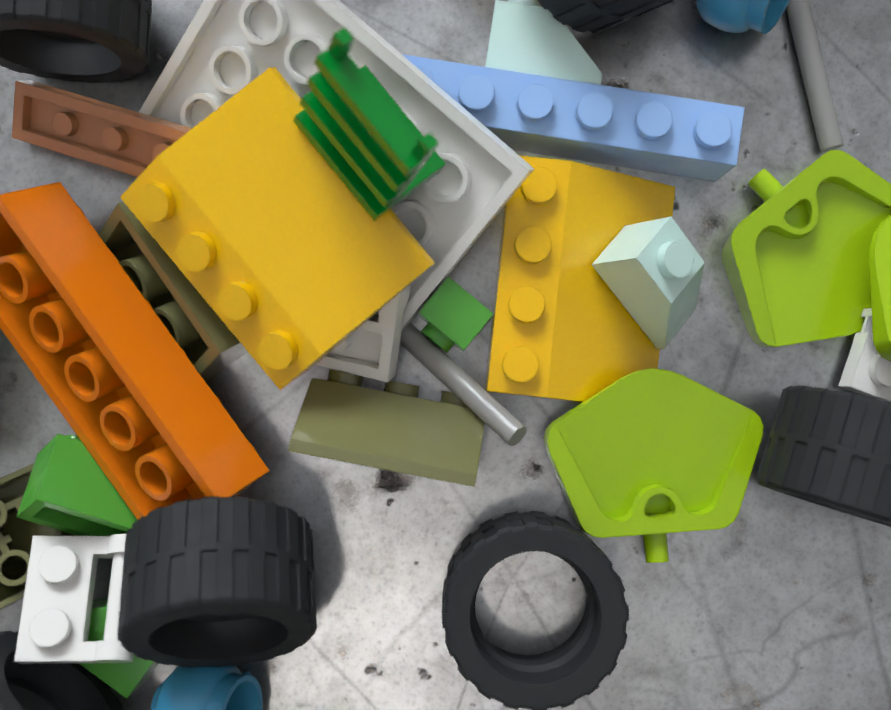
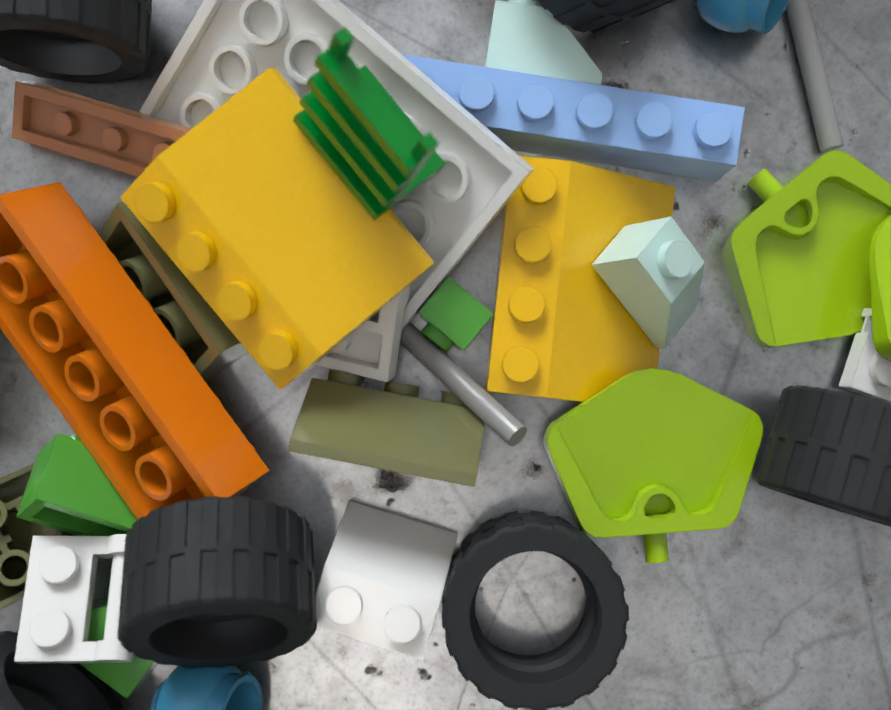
none -> white slope [316,500,457,660]

